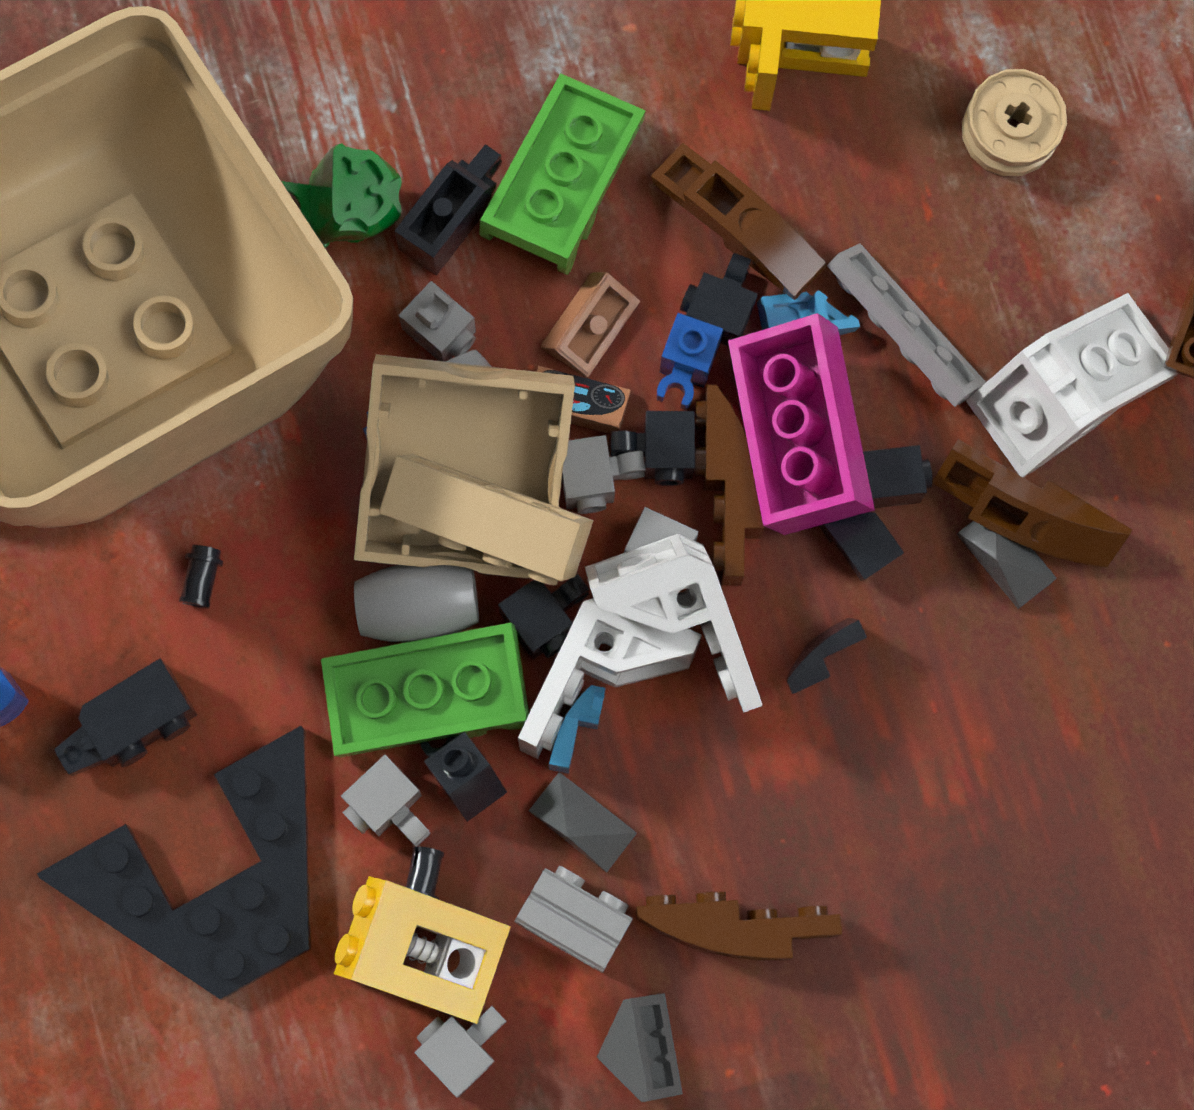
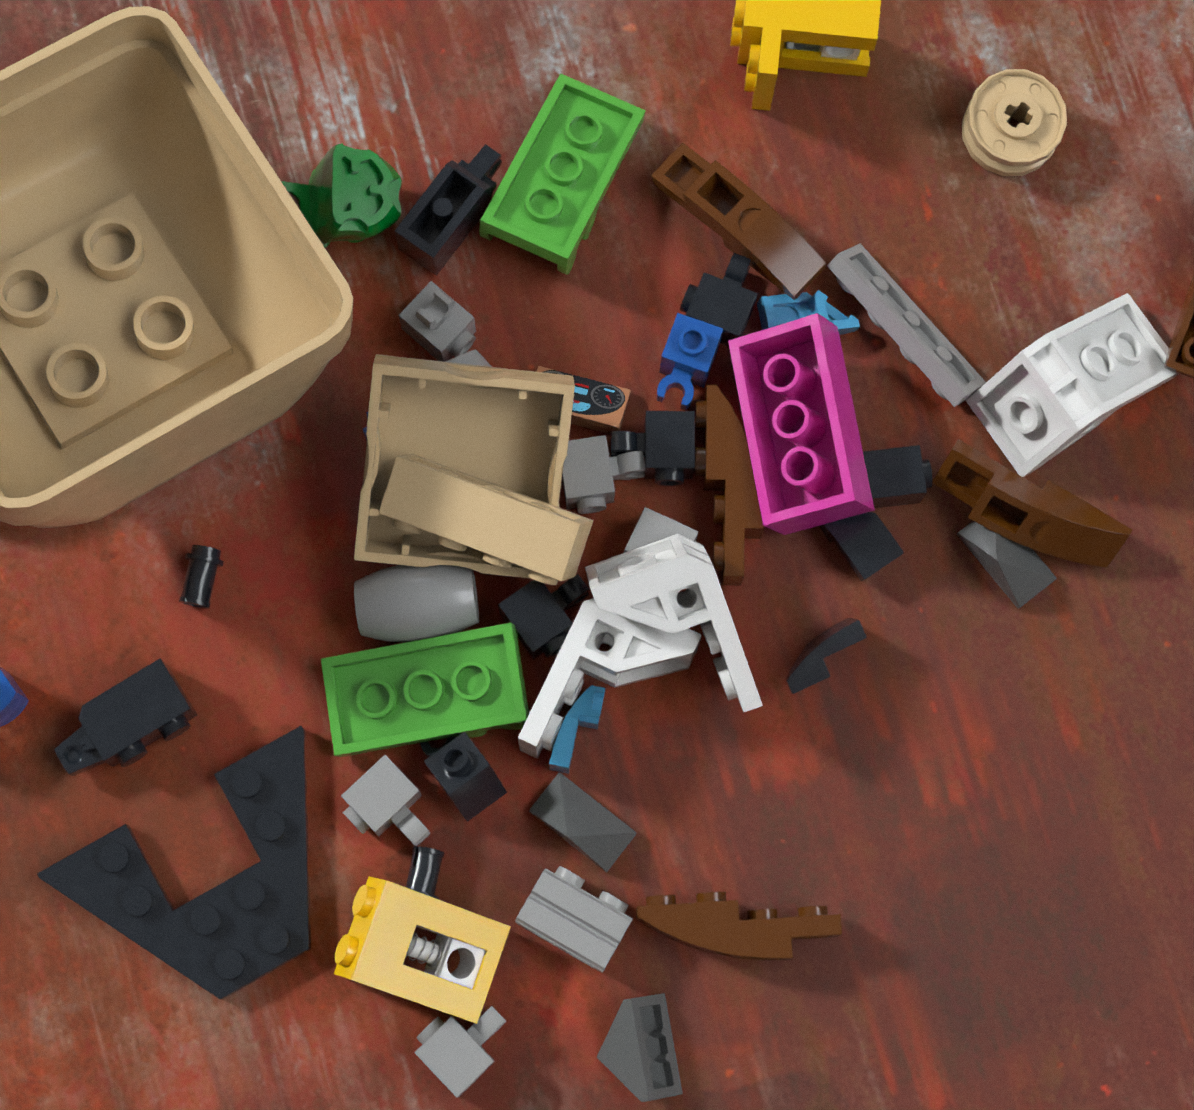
nougat slope [541,272,640,377] -> none

